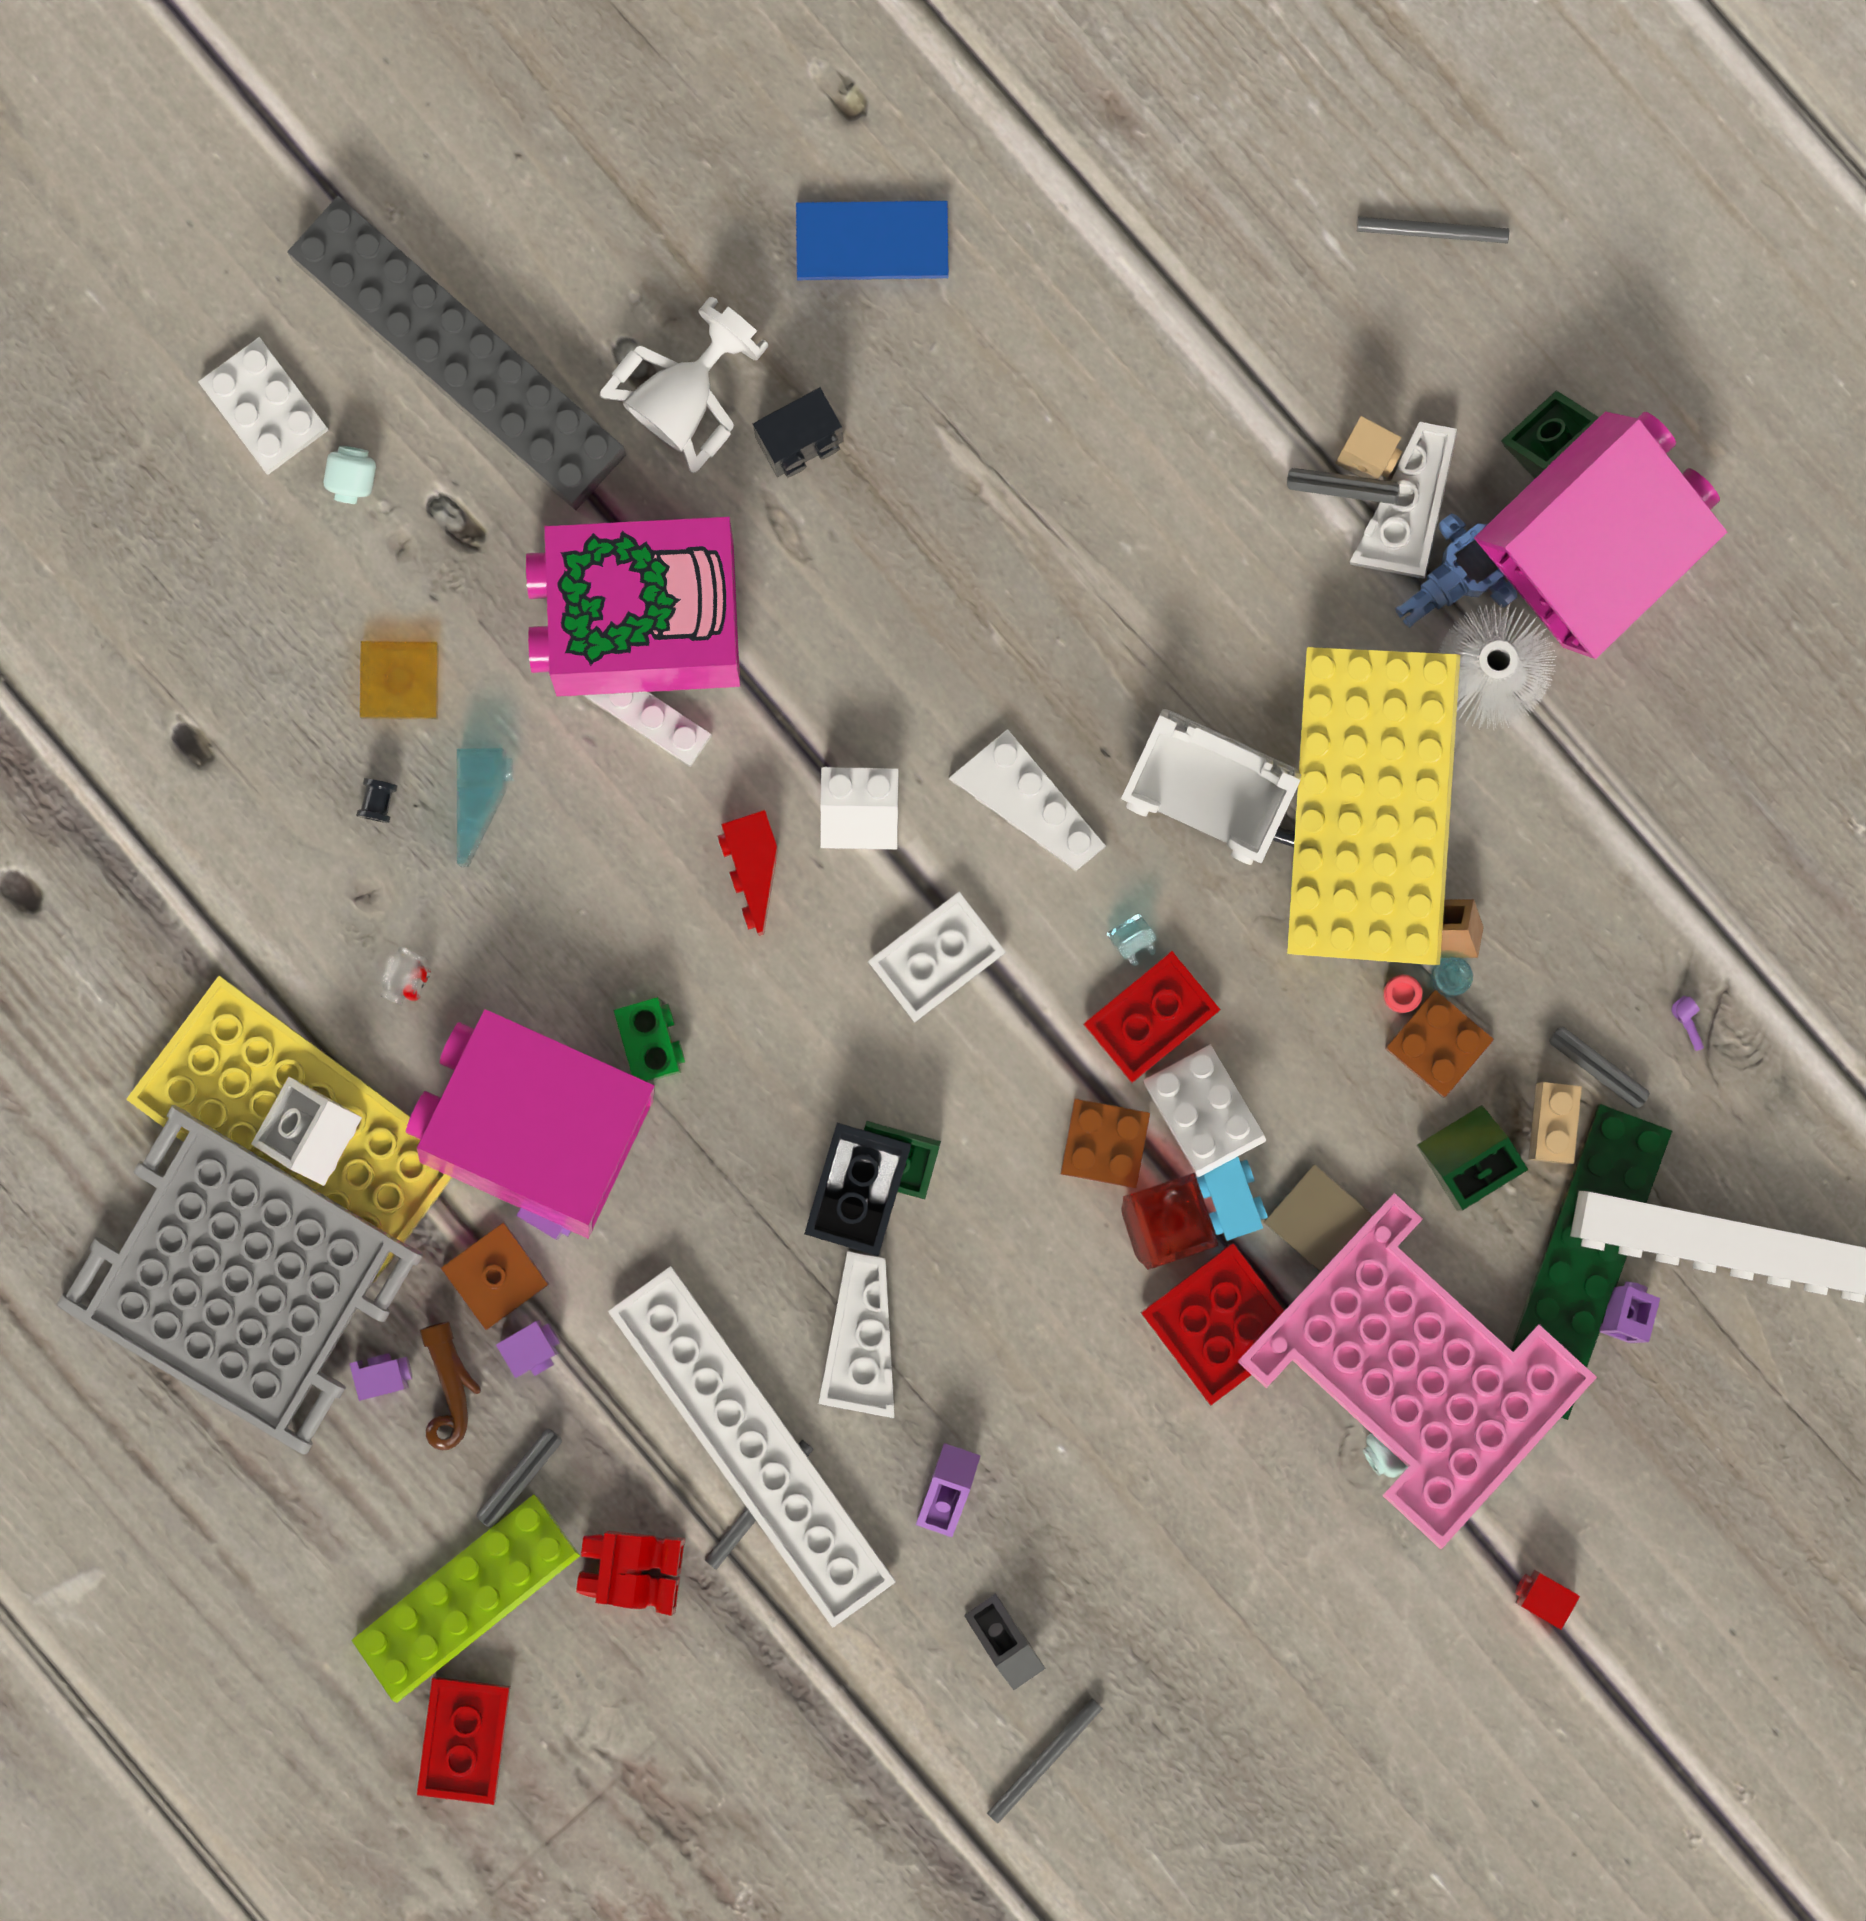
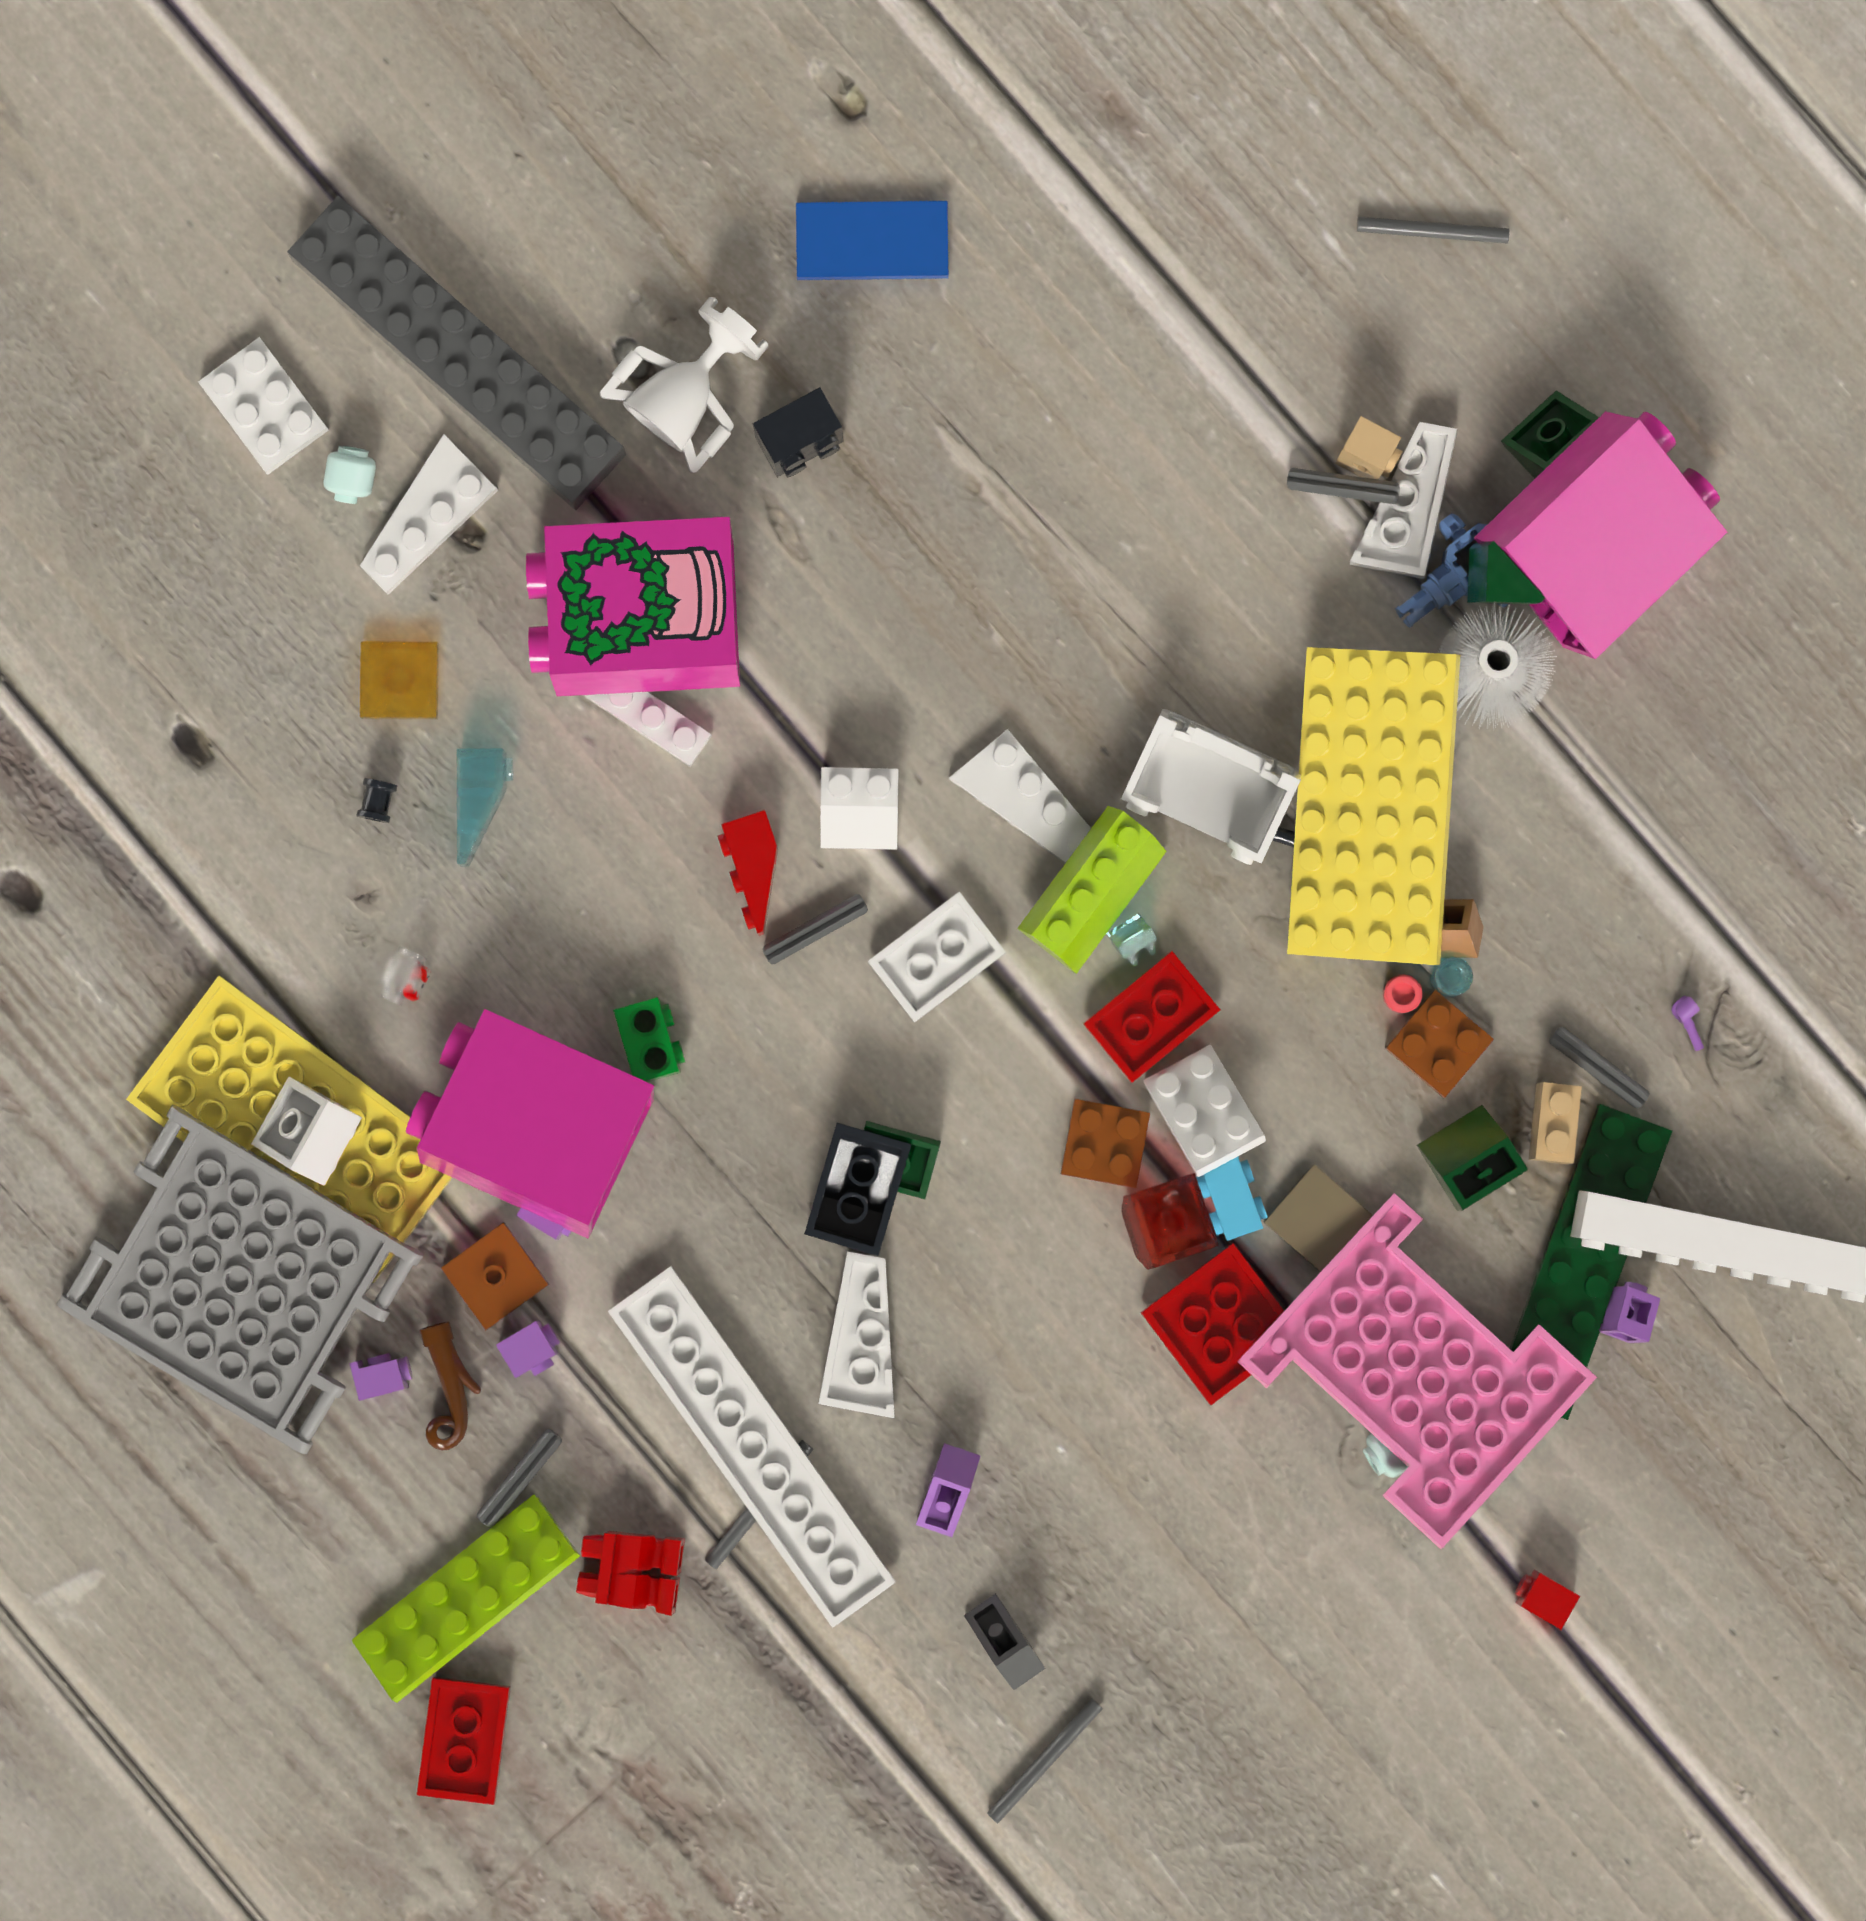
none -> white wing [360,434,498,595]
none -> dark grey axle [762,894,868,964]
none -> lime slope [1017,806,1167,974]
none -> dark green slope [1467,541,1545,605]

